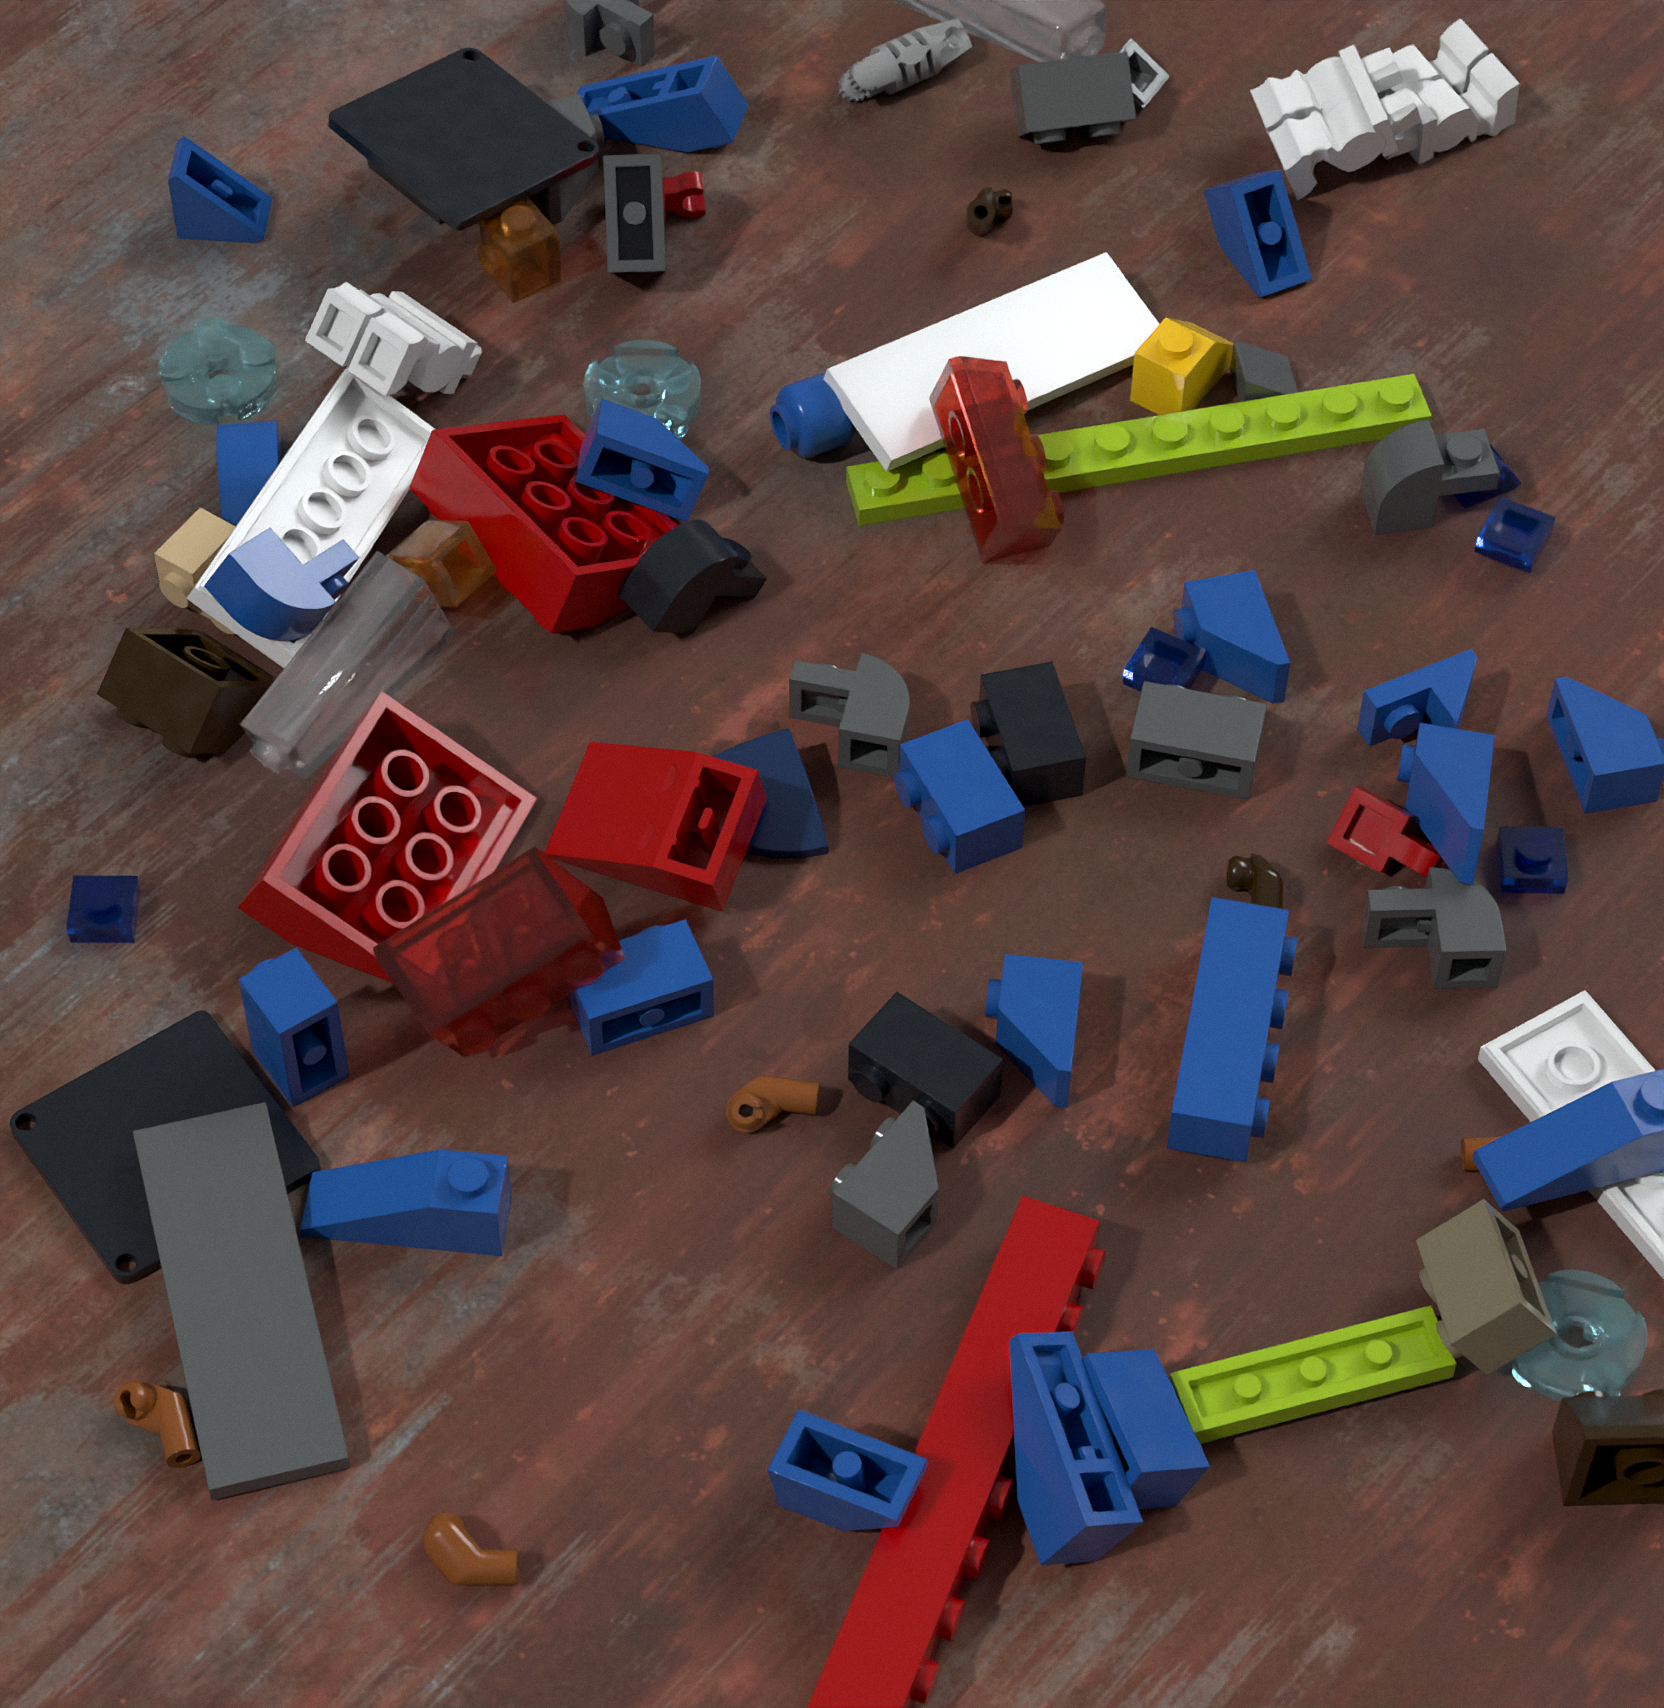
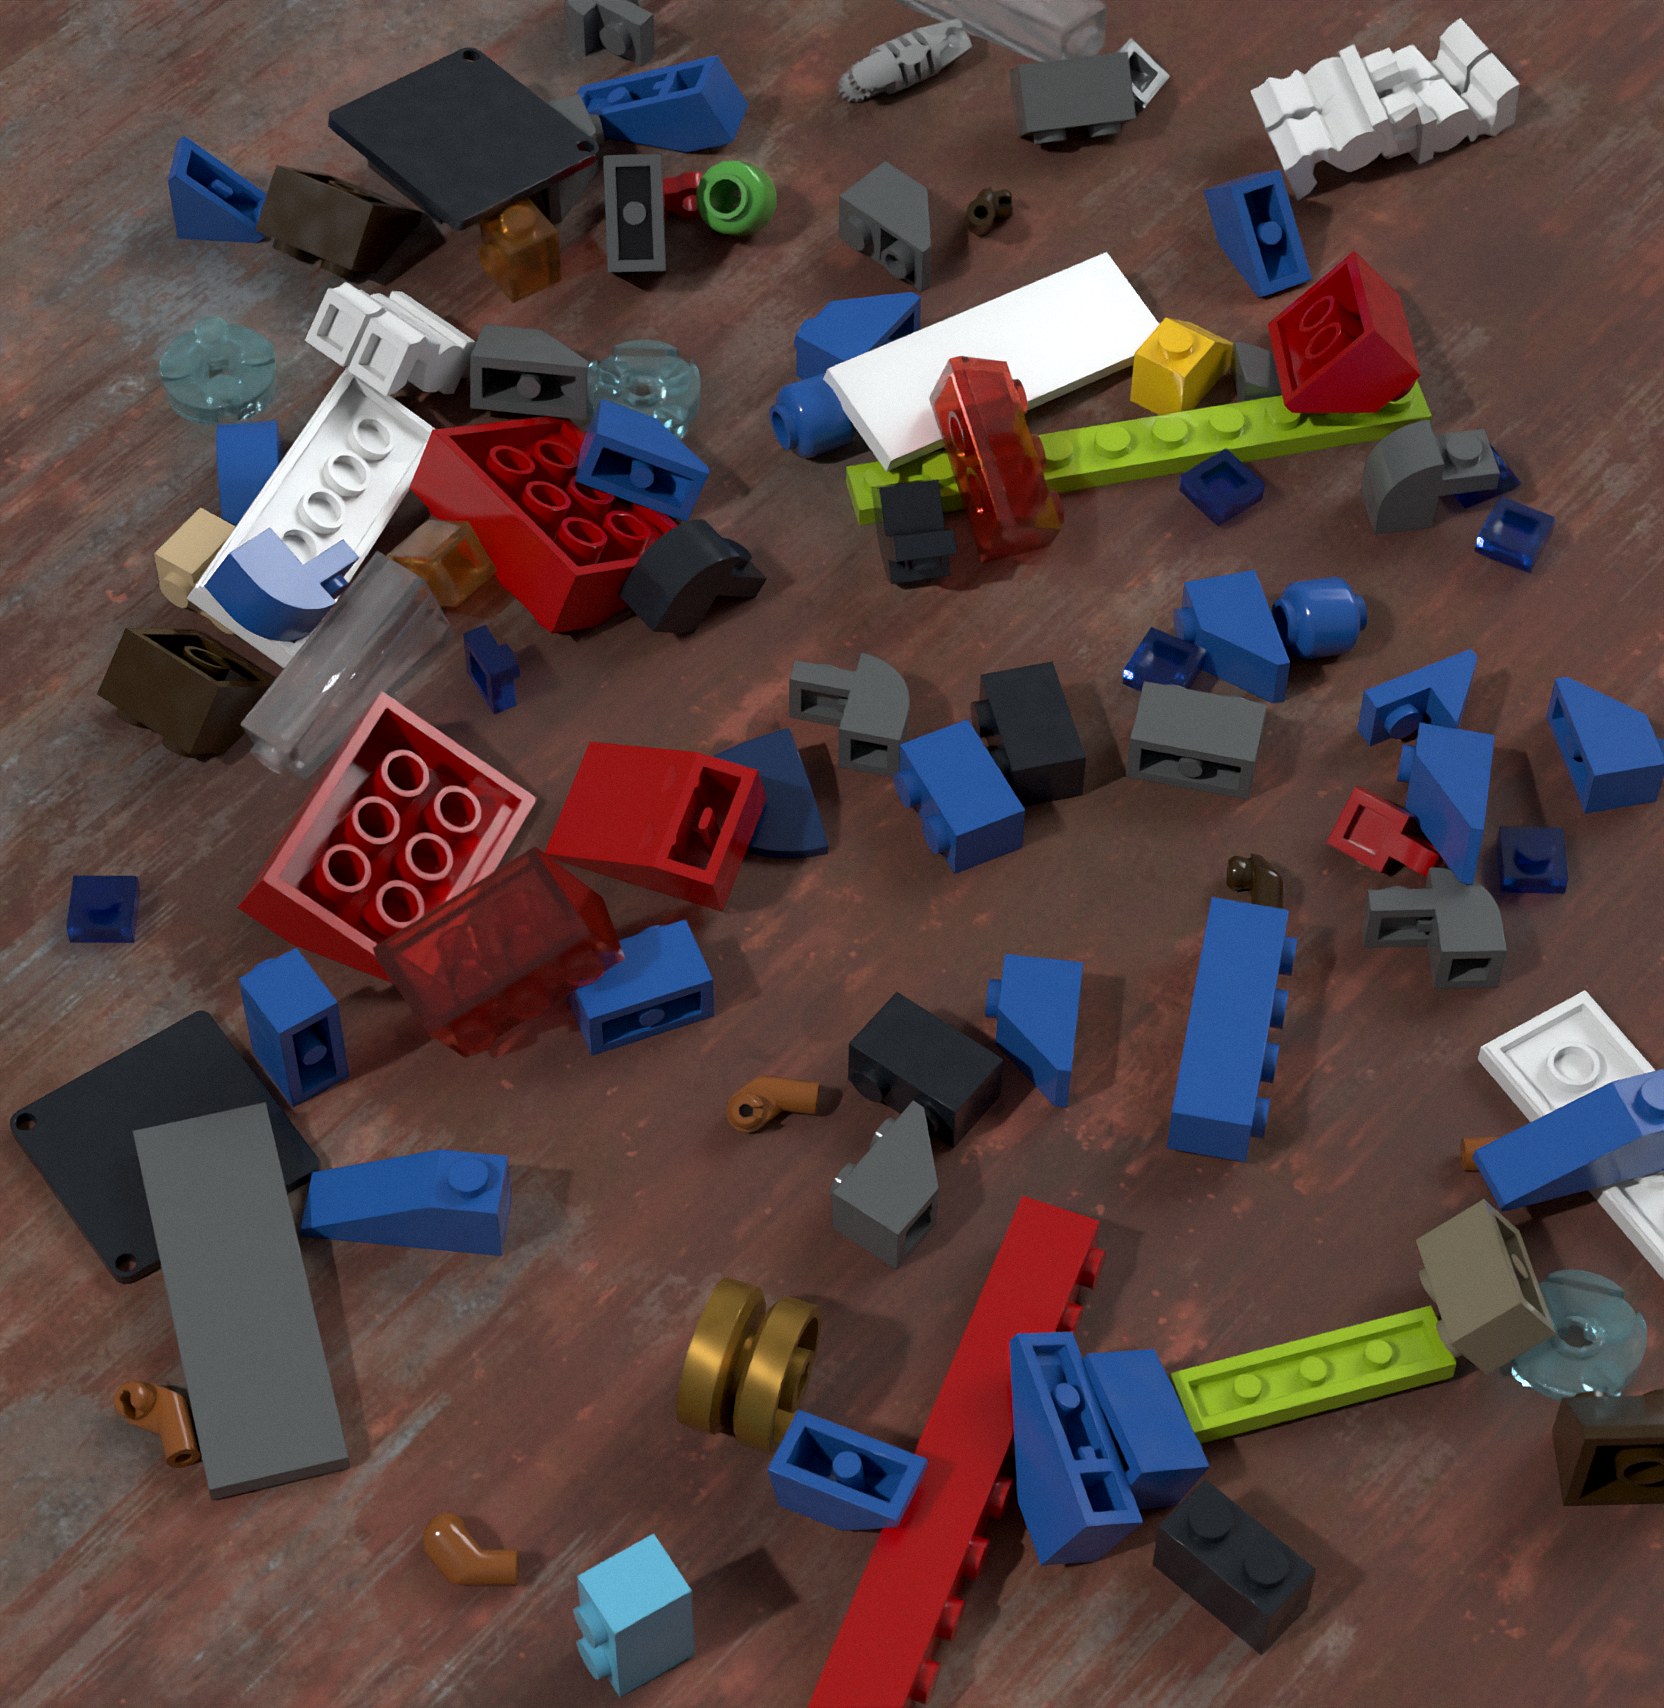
none -> dark brown slope [255,165,423,278]
none -> clear blue plate [463,625,520,715]
none -> dark grey slope [470,324,589,420]
none -> medium azure brick [573,1534,695,1697]
none -> pearl gold wheel [676,1276,822,1455]
none -> bright green head [696,161,777,236]
none -> blue slope [794,292,921,379]
none -> dark grey slope [839,161,931,292]
none -> black brick [871,479,957,584]
none -> black brick [1152,1479,1316,1656]
none -> clear blue plate [1179,448,1265,526]
none -> red slope [1267,250,1421,413]
none -> blue head [1271,576,1367,660]

